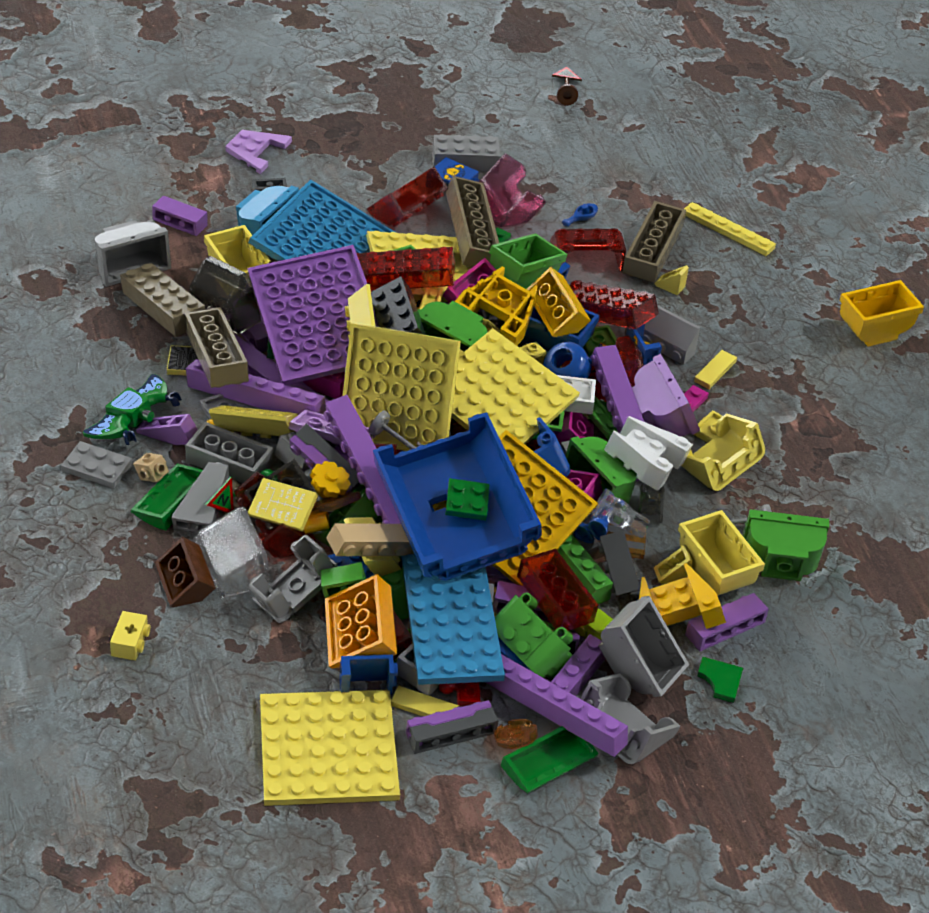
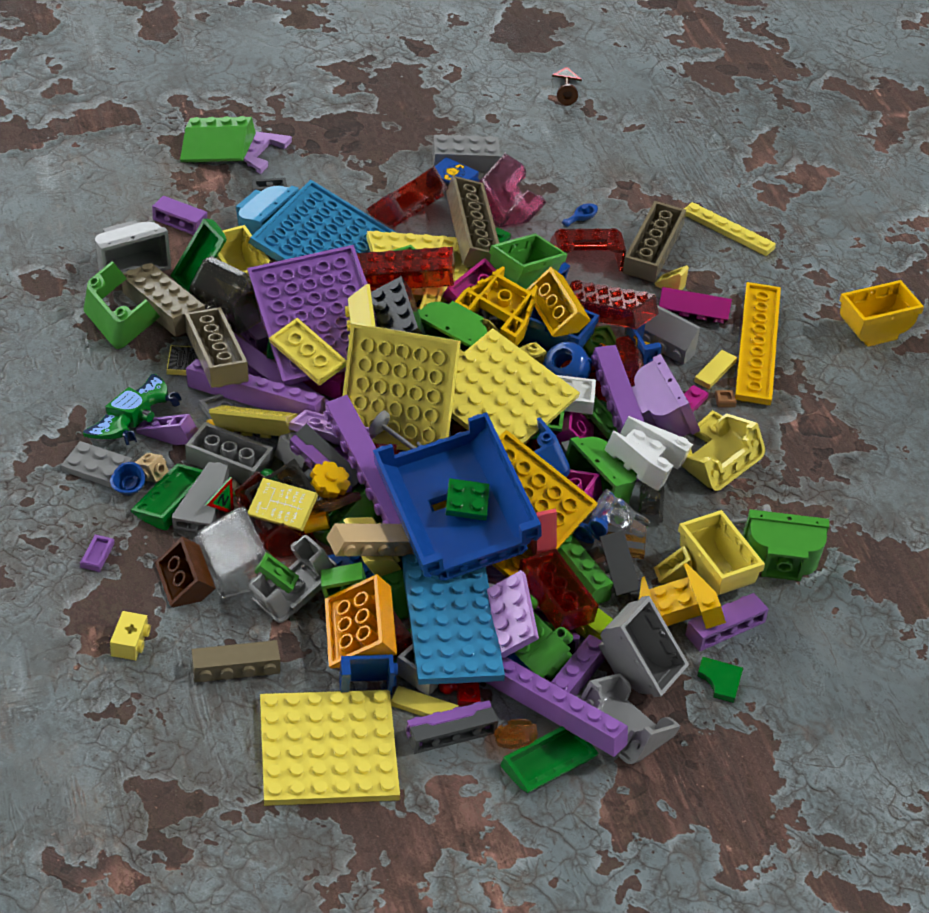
none -> medium lavender tile [80,535,115,572]
none -> bright green windscreen [83,261,160,349]
none -> blue helmet [110,462,145,496]
none -> green slope [170,218,227,296]
none -> bright green slope [180,116,256,162]
none -> dark tan brick [191,640,280,682]
none -> bright green plate [254,552,299,594]
none -> light yellow tile [269,318,347,386]
none -> lavender plate [487,570,539,658]
none -> coral slope [530,508,557,559]
none -> dark pink slope [659,287,732,324]
none -> medium nougat tile [715,390,737,407]
none -> yellow plate [735,282,781,406]

